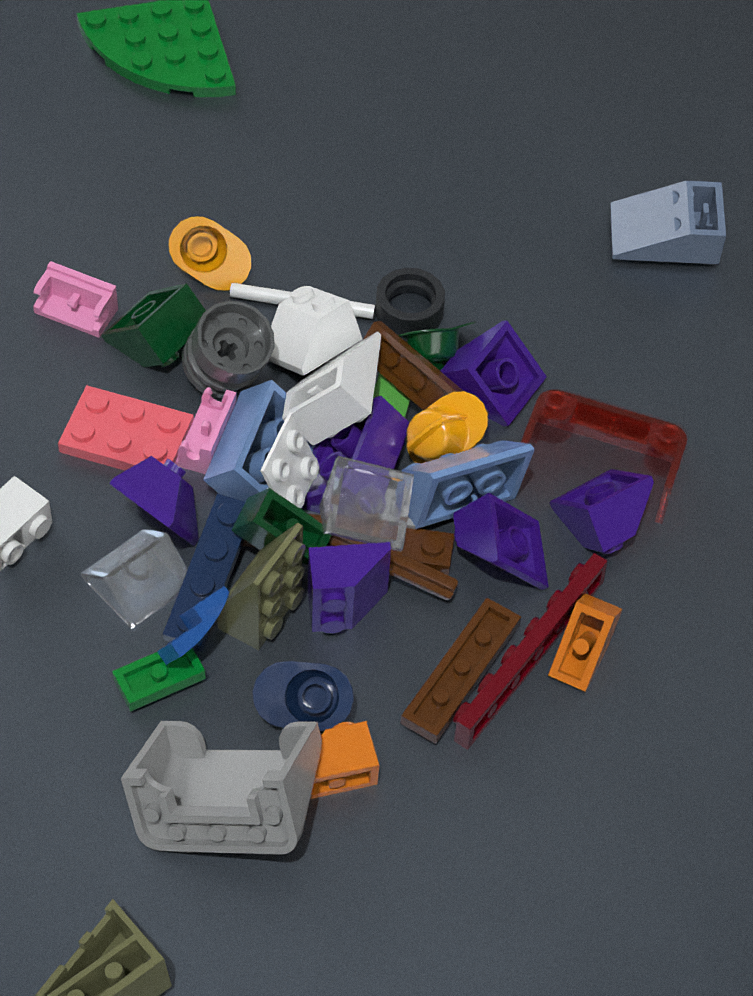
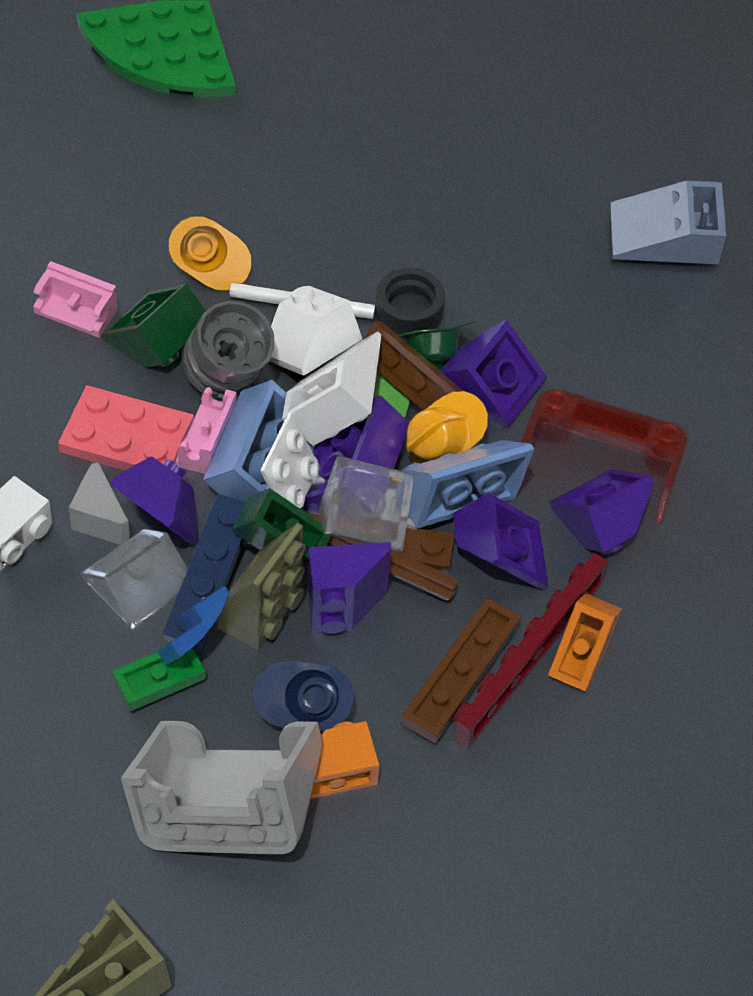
none -> light grey slope [68,462,130,546]

